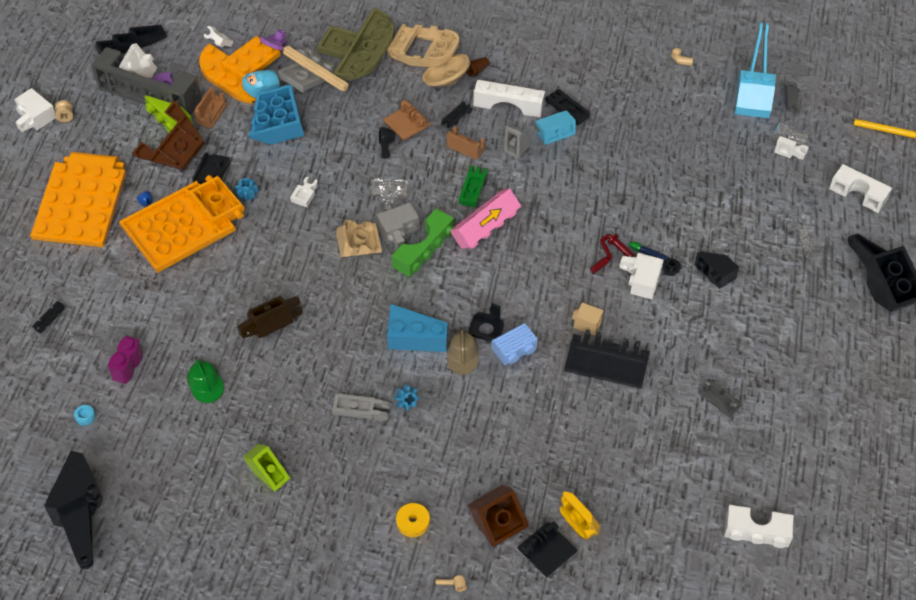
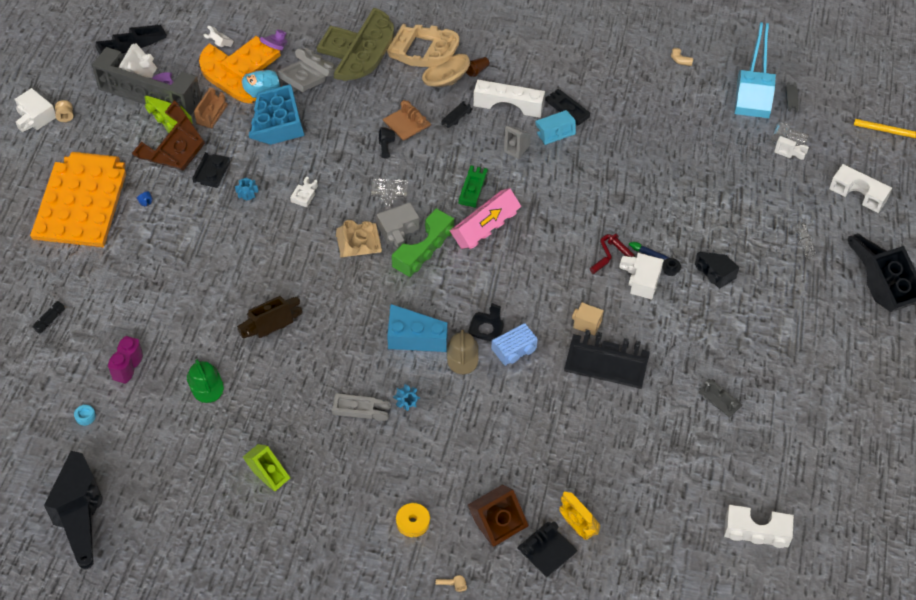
light orange plate [119,175,245,273] -> none
tan axle [283,46,349,92] -> none
medium nougat hinge [447,126,486,160] -> none

